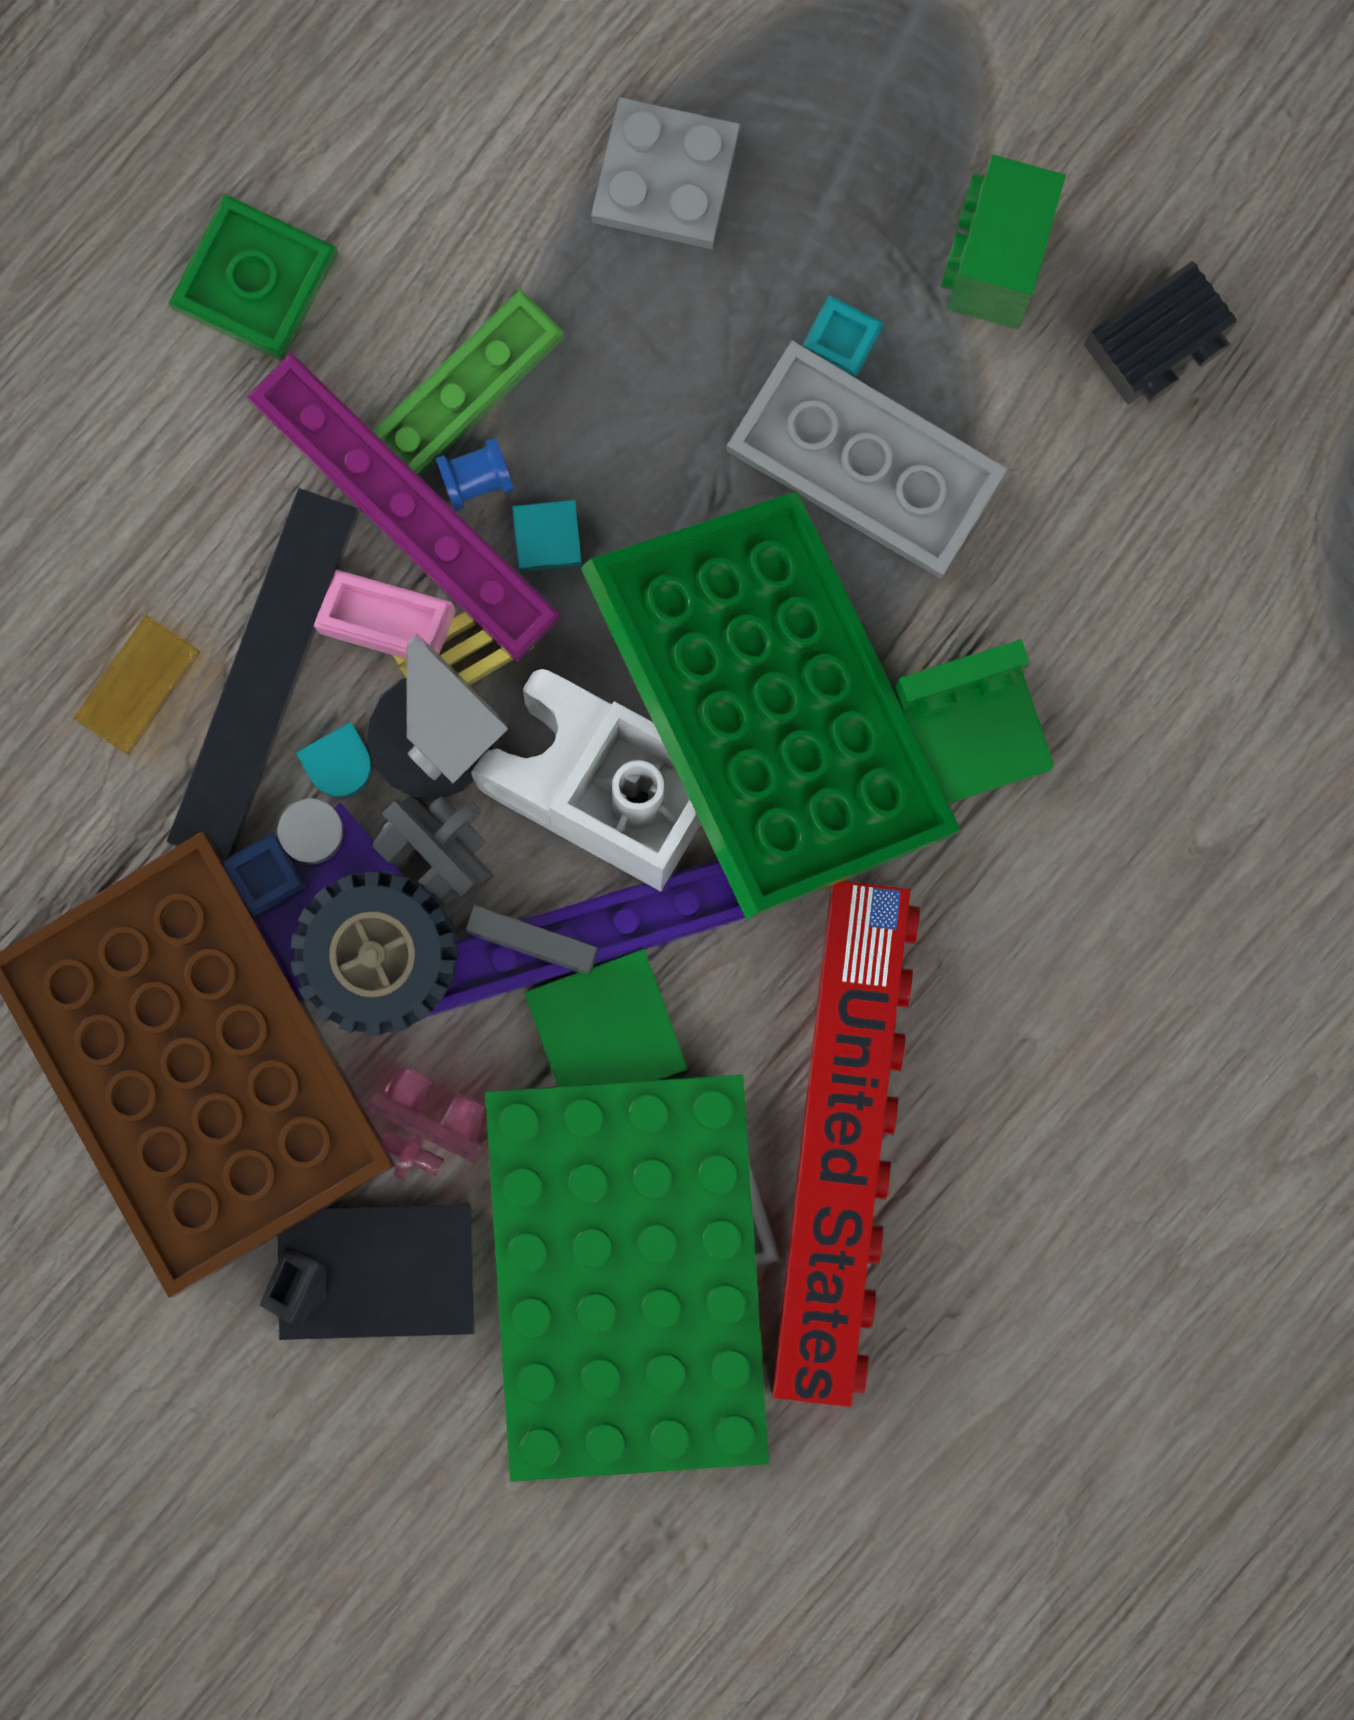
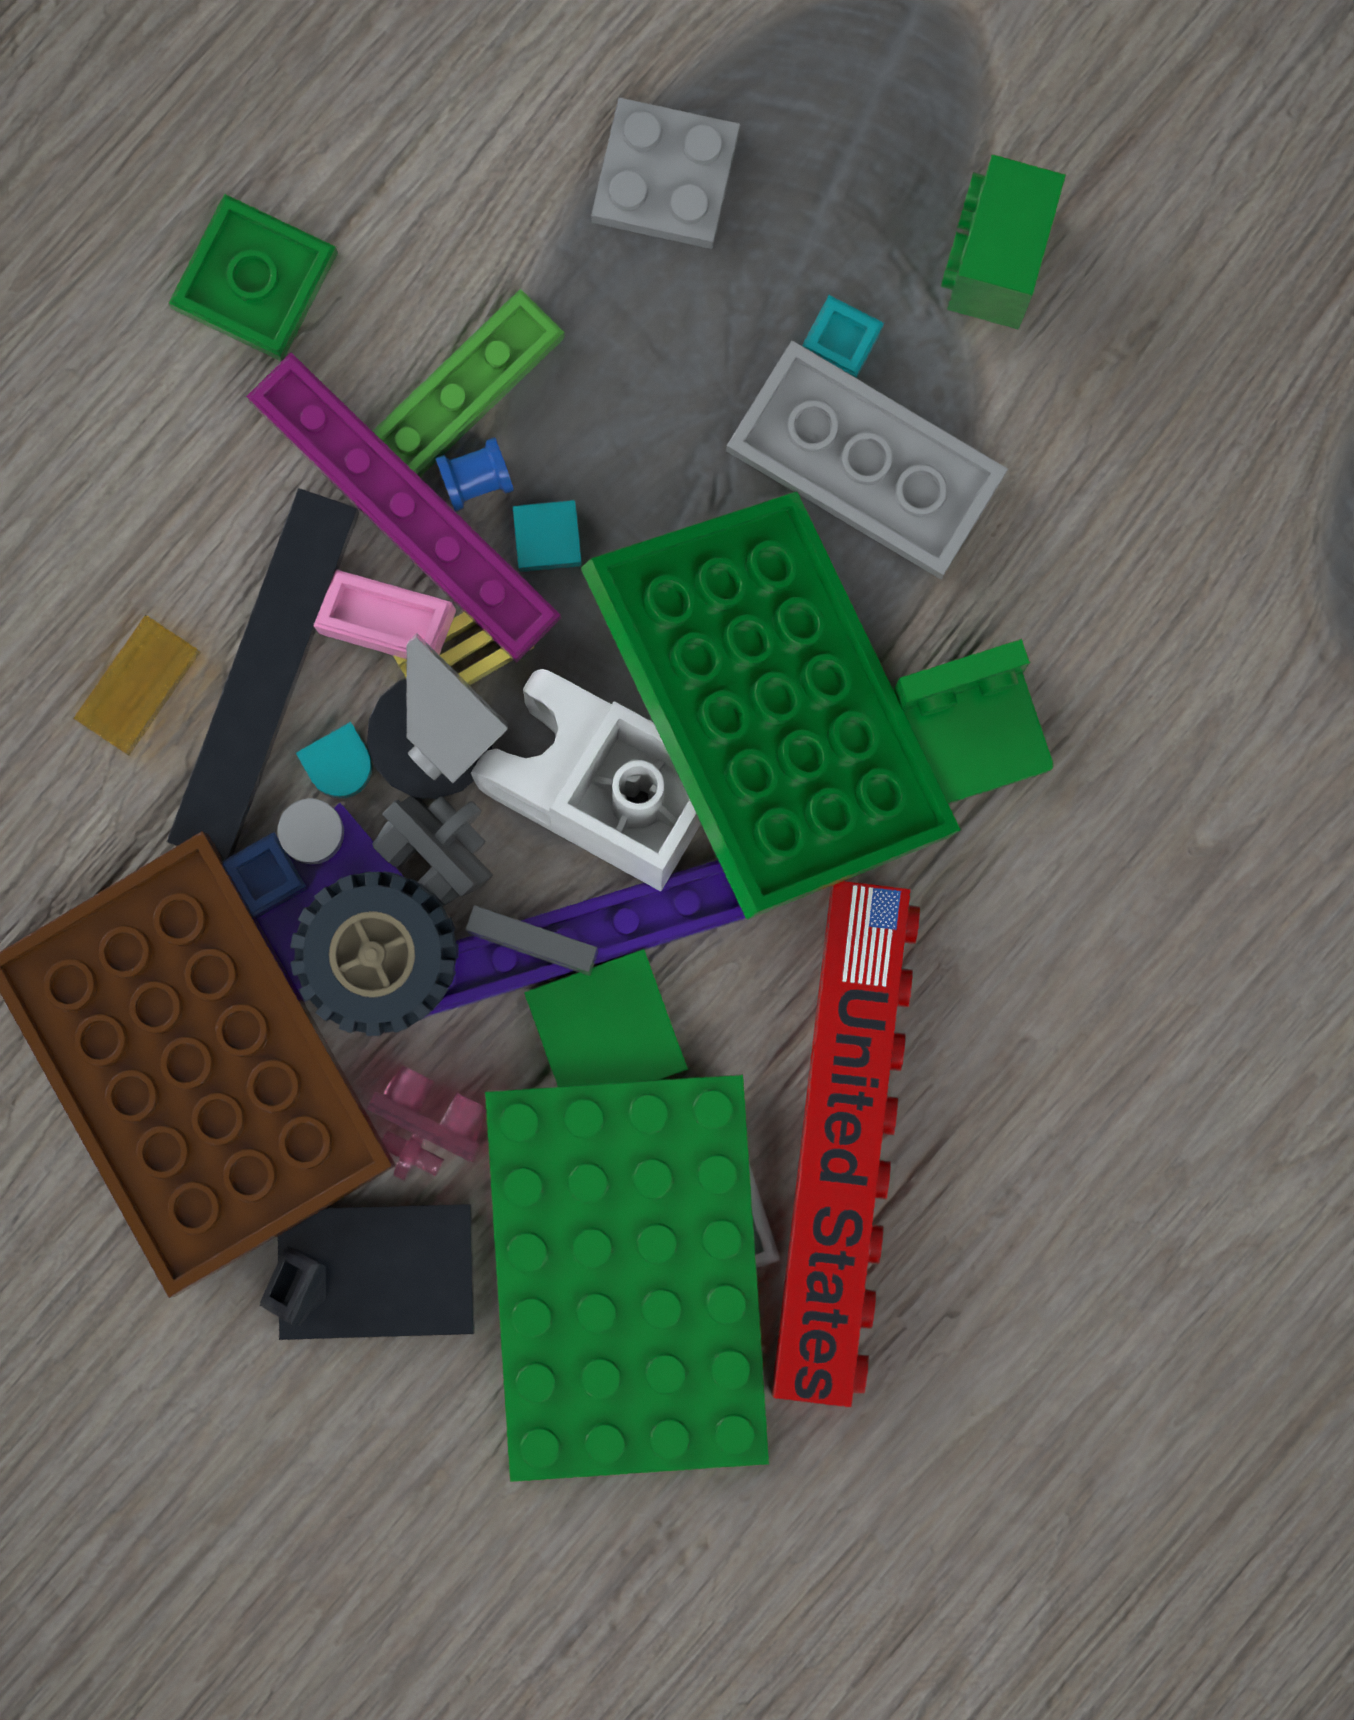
black brick [1084,261,1237,405] -> none

